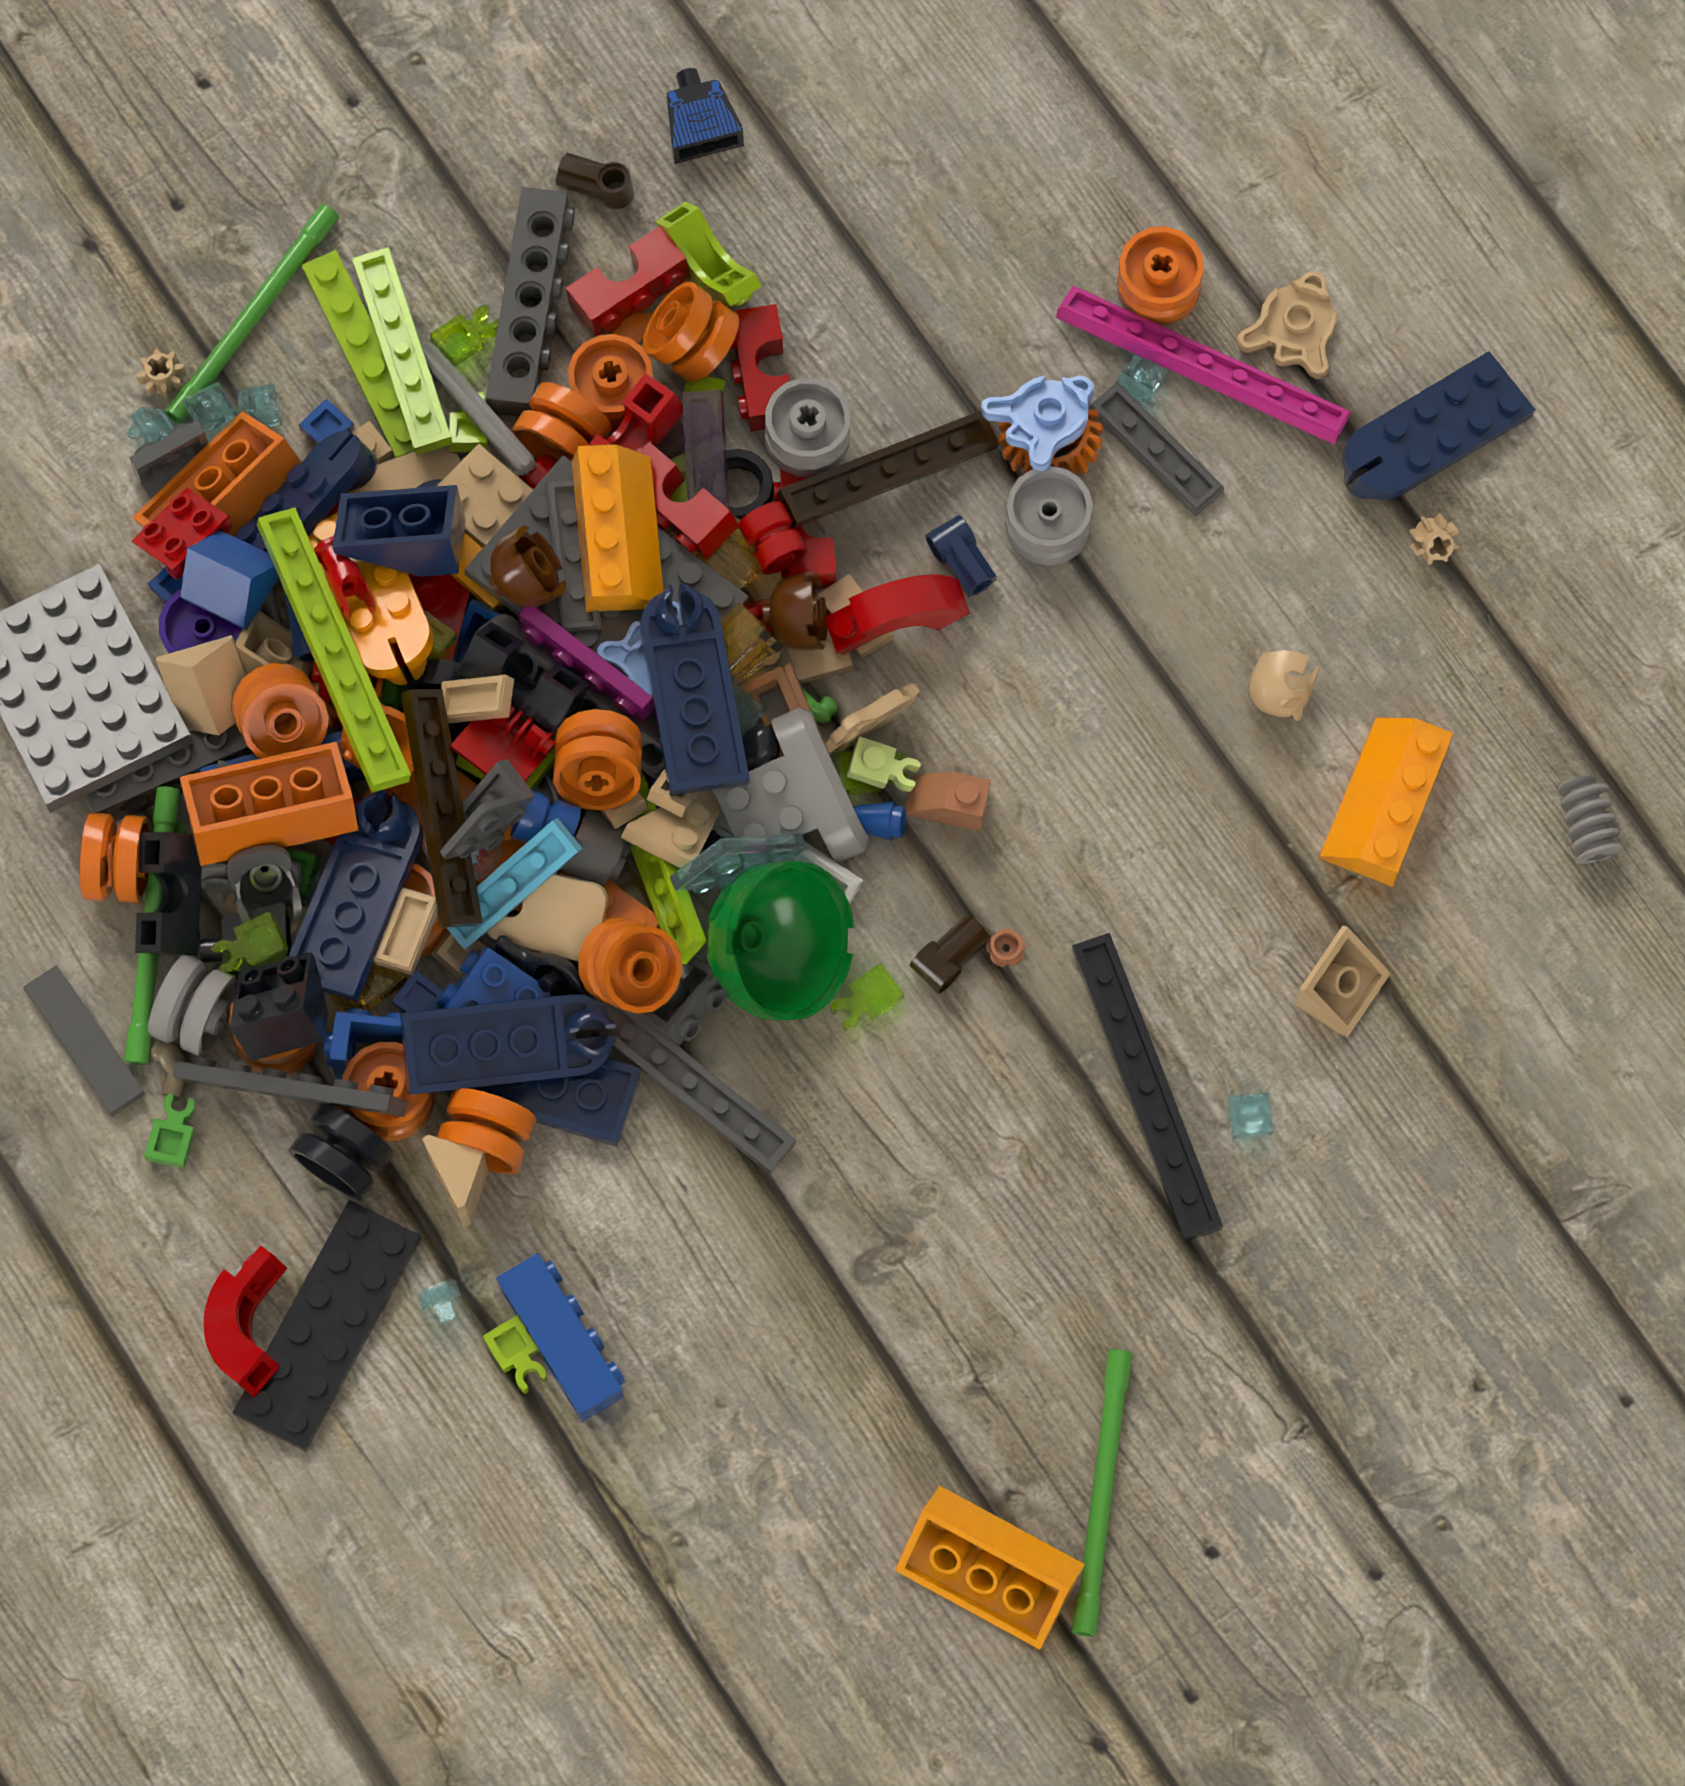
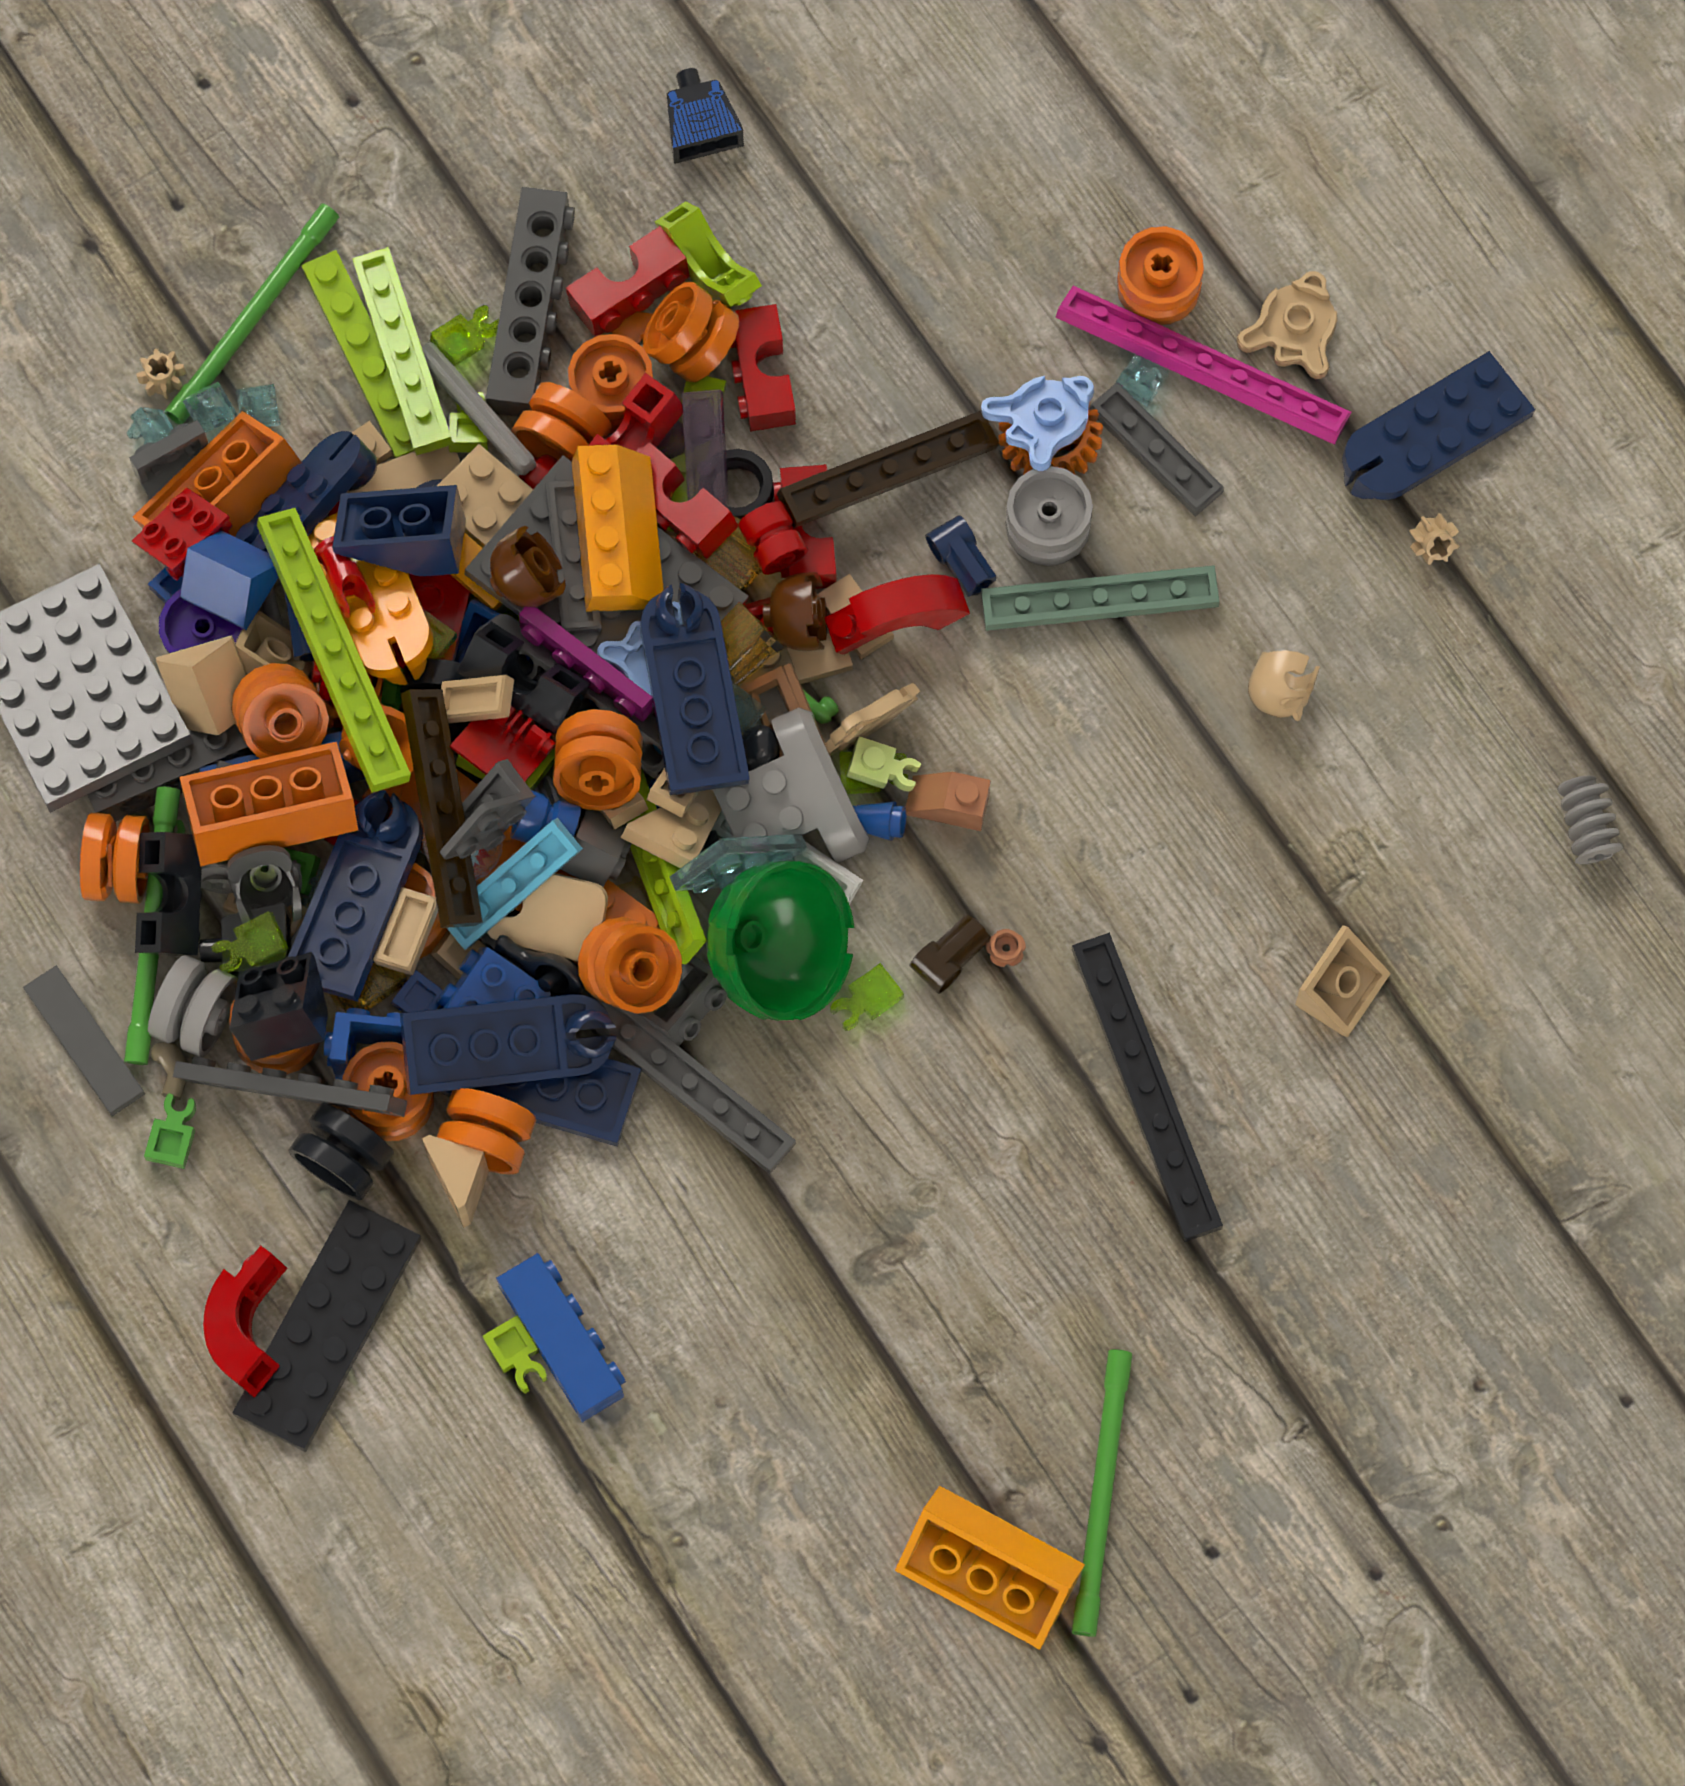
blue plate [299,398,355,445] -> none
clear light blue tile [416,1278,461,1324] -> none
dark brown piece [555,152,634,209] -> none
light grey wheel [765,378,850,477] -> none
clear light blue tile [1227,1092,1273,1139] -> none
light orange slope [1319,717,1453,887] -> none
none -> sand green plate [981,565,1219,631]

